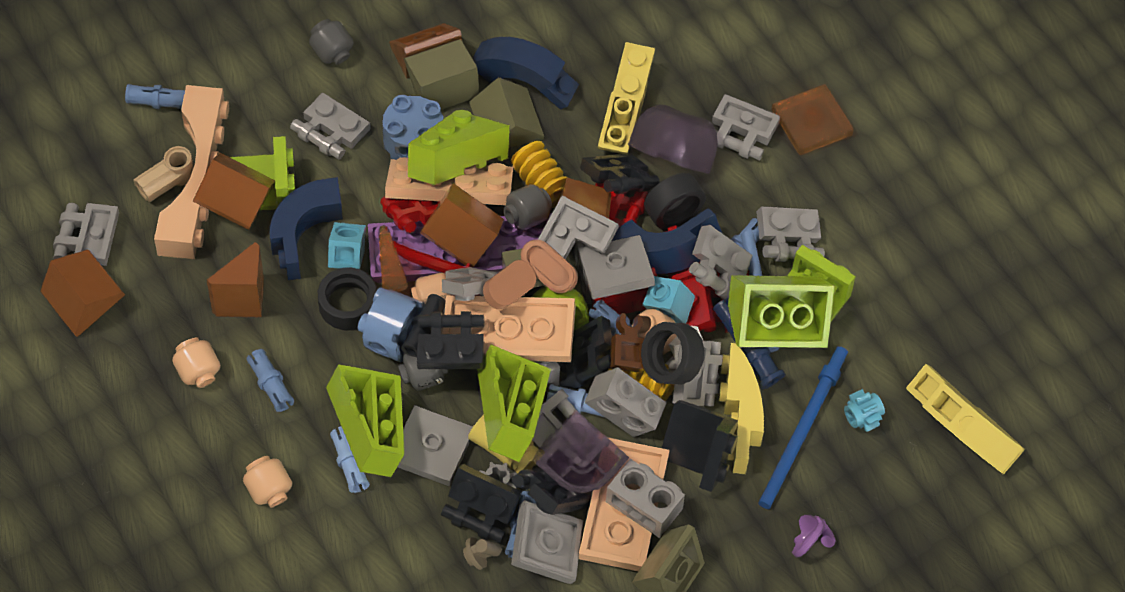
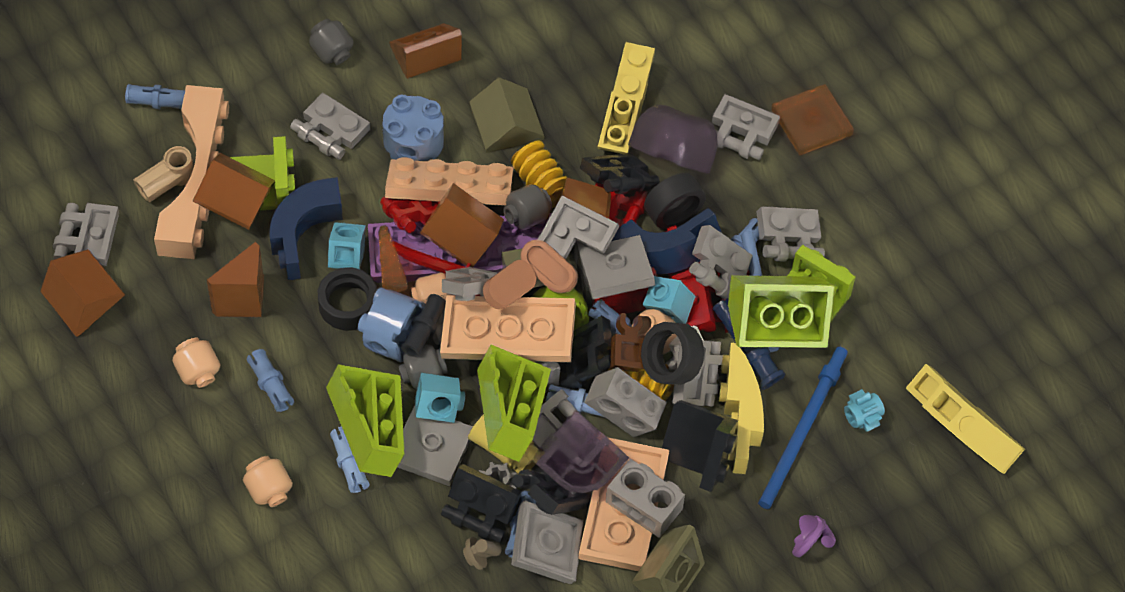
olive slope [404,39,479,110] -> none
lime wedge [407,110,510,185] -> none
black plate [417,311,485,369] -> none
dark blue arch [472,37,579,110] -> none
none -> medium azure brick [415,373,465,423]

